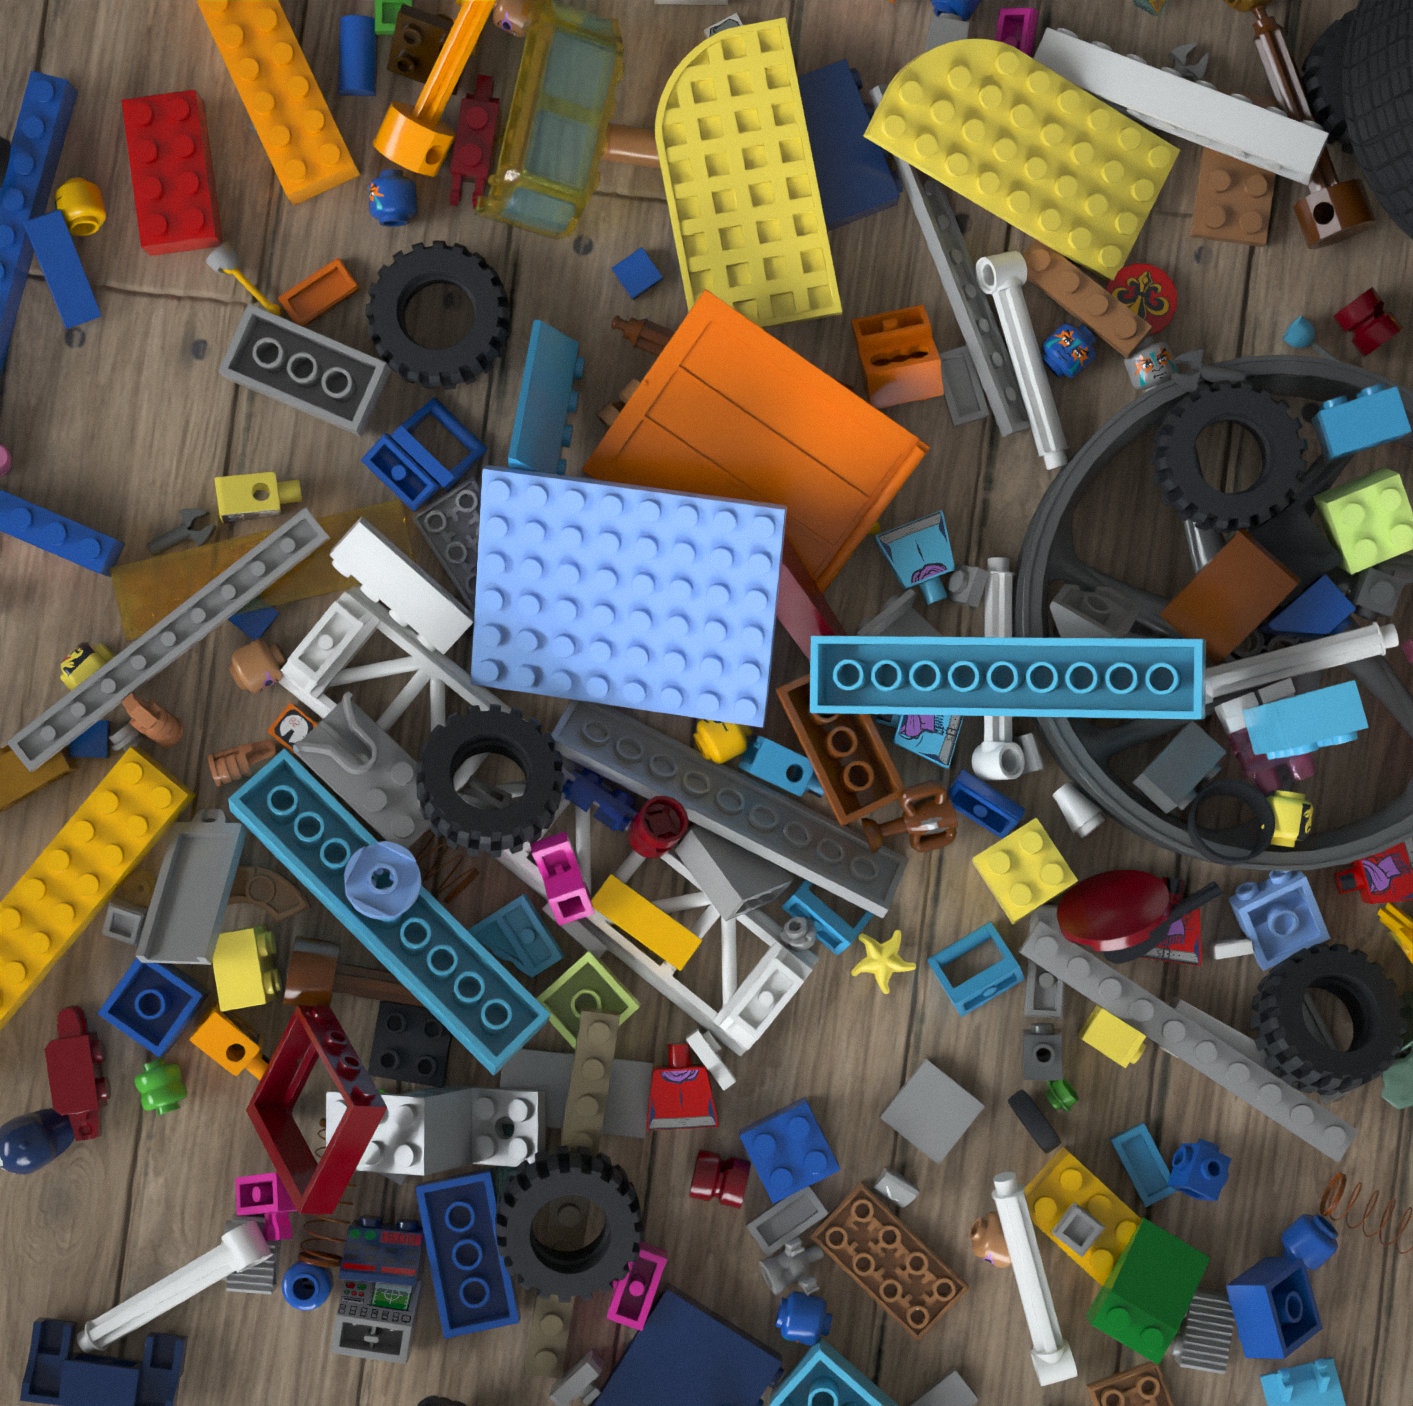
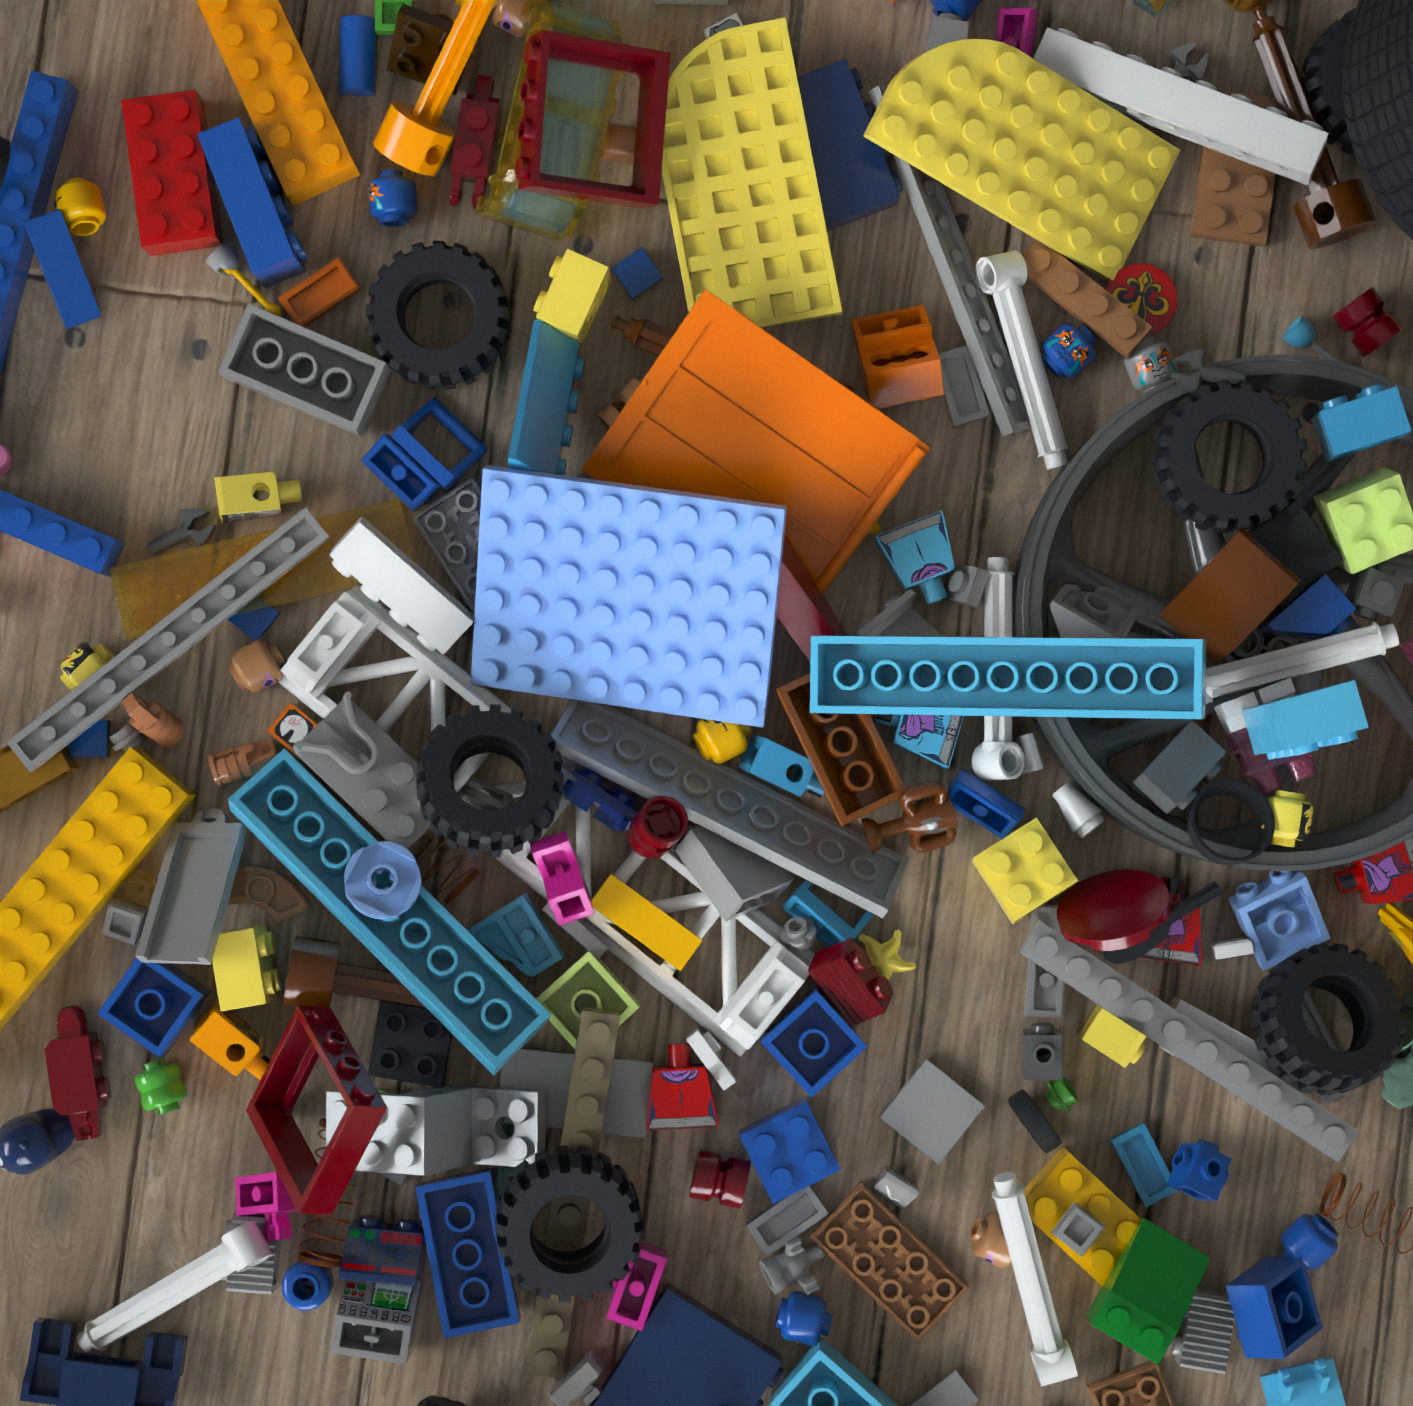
dark azure tile [926,921,1025,1017] -> none
none -> blue brick [197,117,308,288]
none -> dark red piece [515,30,671,209]
none -> light yellow brick [533,248,612,348]
none -> blue brick [760,987,868,1098]
none -> dark red brick [807,938,893,1027]

